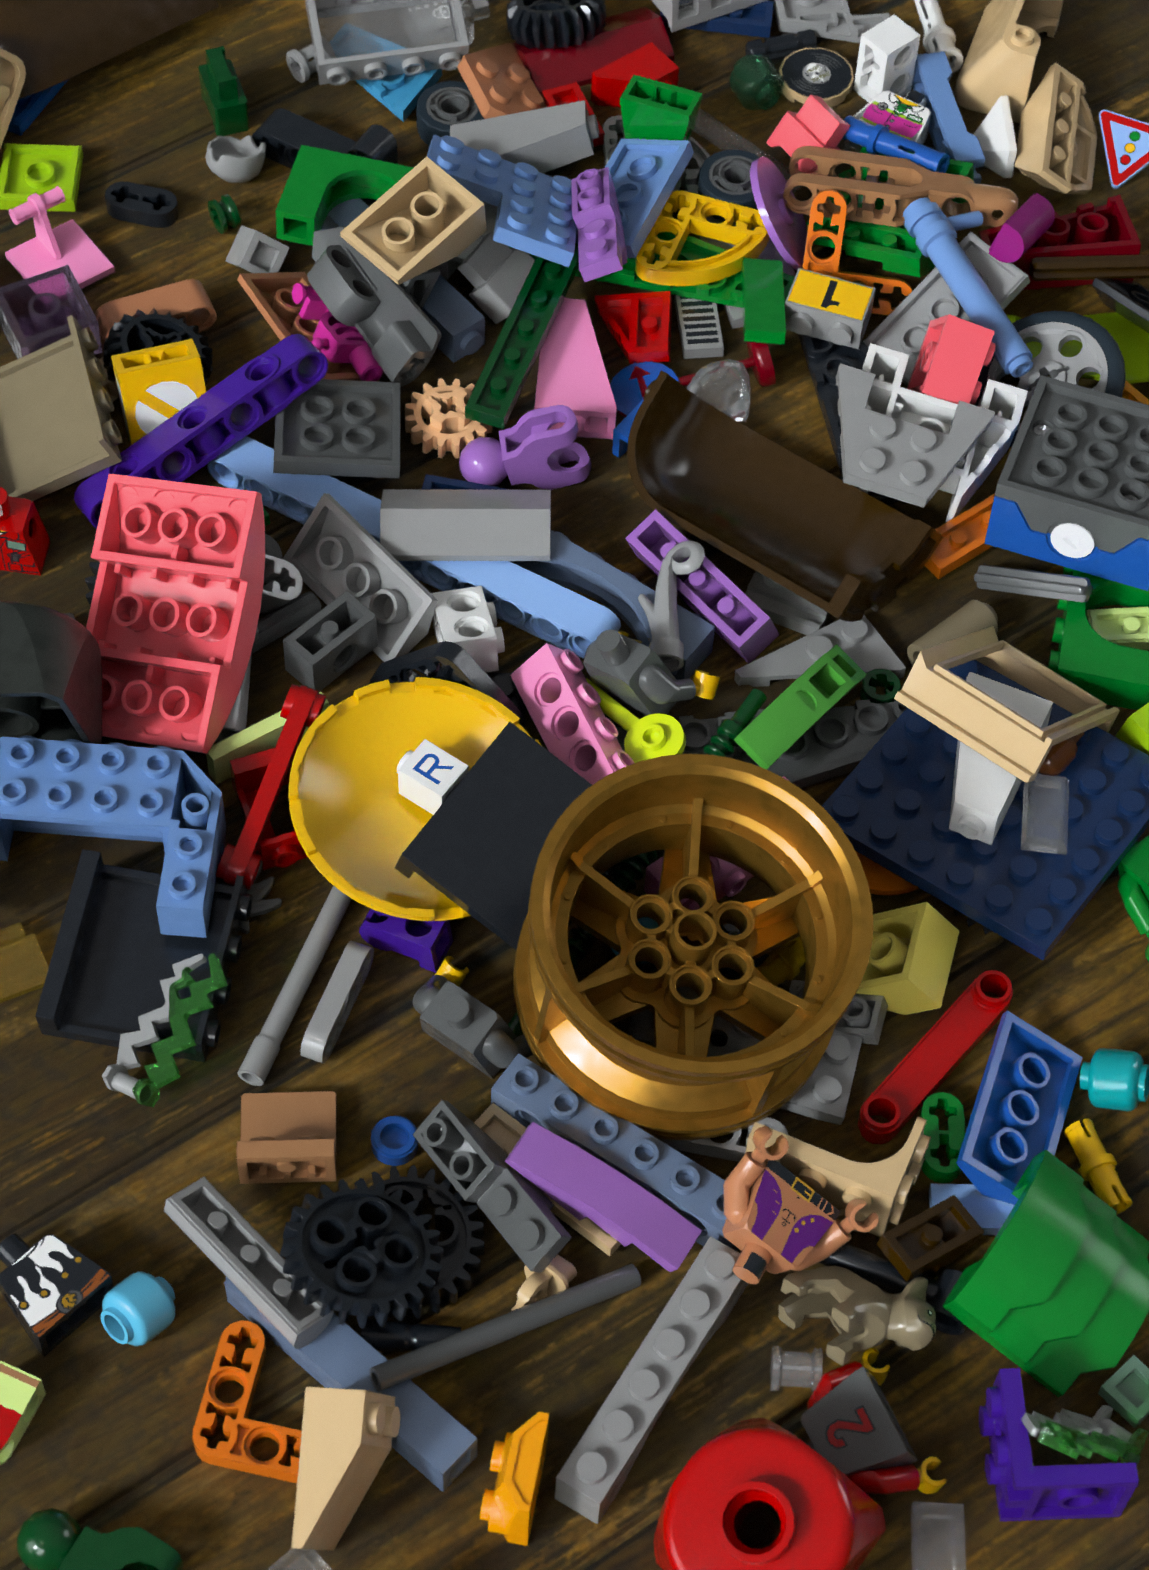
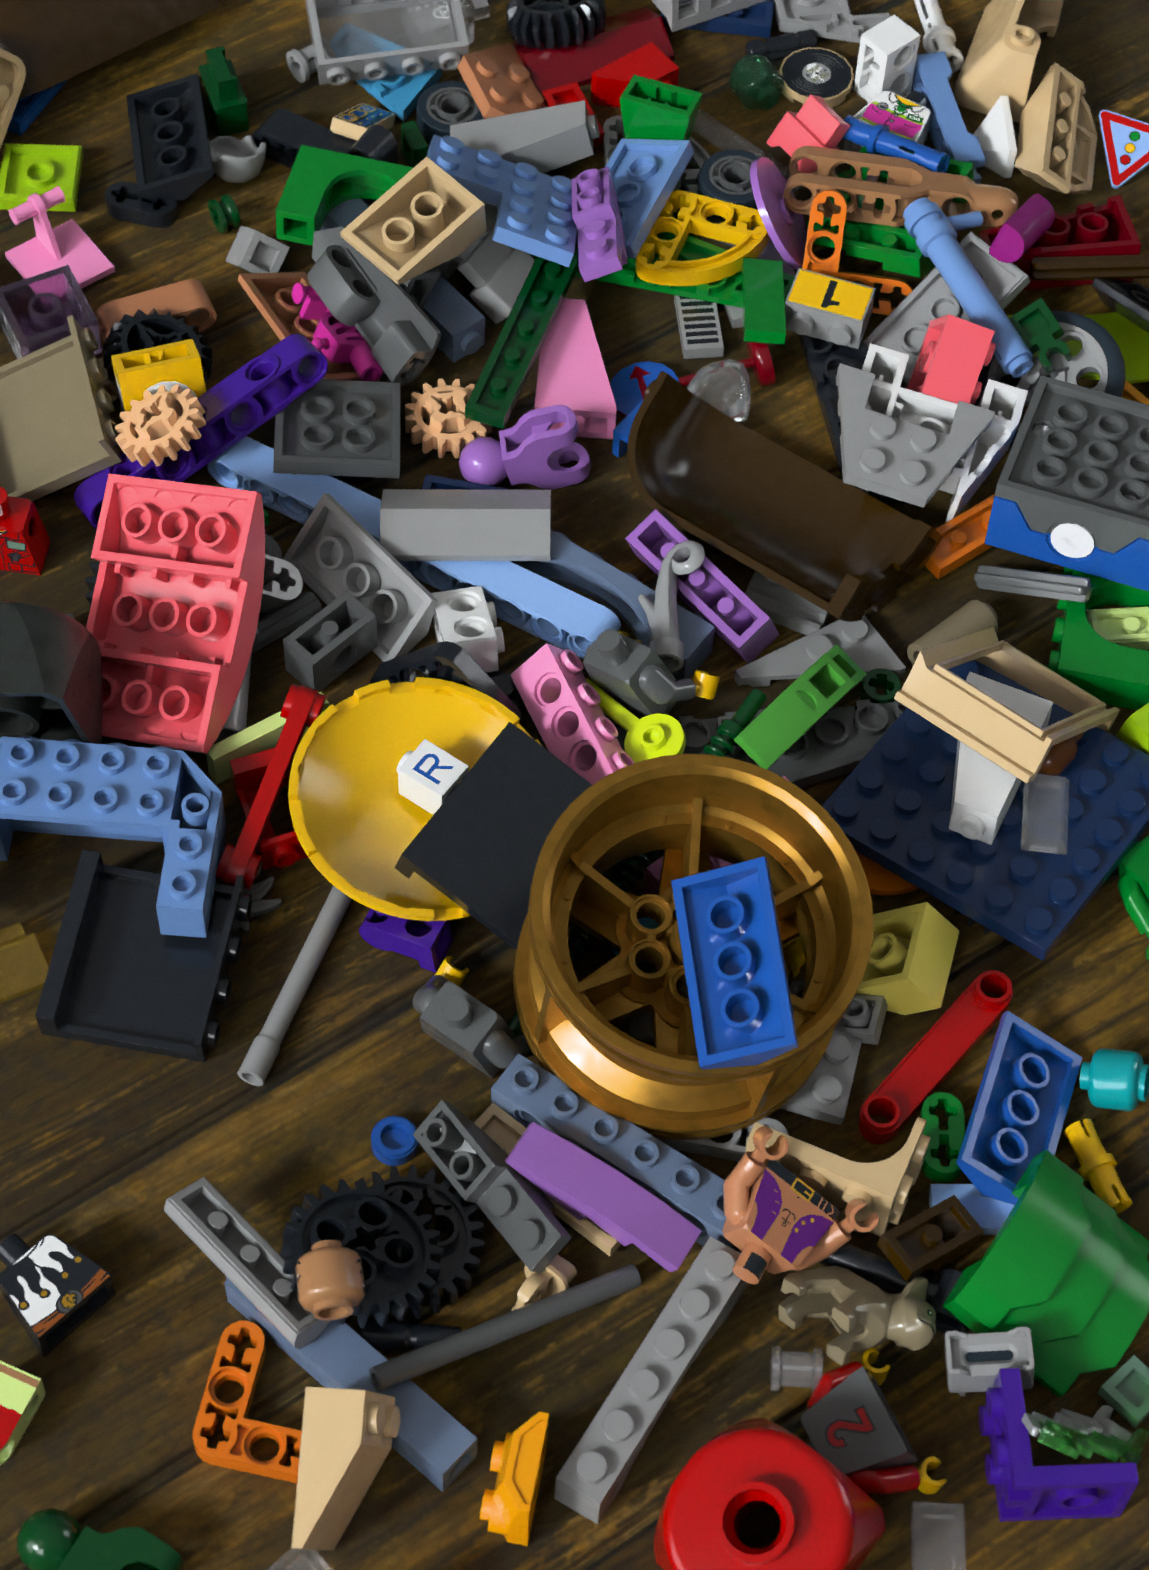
medium azure head [101,1271,175,1346] -> none
piece [102,953,227,1107] -> none
medium nougat bracket [237,1091,337,1184] -> none
light grey beam [300,940,374,1064] -> none
red wing [595,291,672,364] -> none
none -> light nougat gear [114,384,206,467]
none -> black slope [126,73,215,200]
none -> medium nougat head [295,1240,365,1321]
none -> tile [330,103,396,141]
none -> dark green tile [401,121,428,167]
none -> blue slope [671,856,799,1070]
none -> light grey piece [945,1327,1034,1397]
none -> dark green plate [1009,297,1072,373]

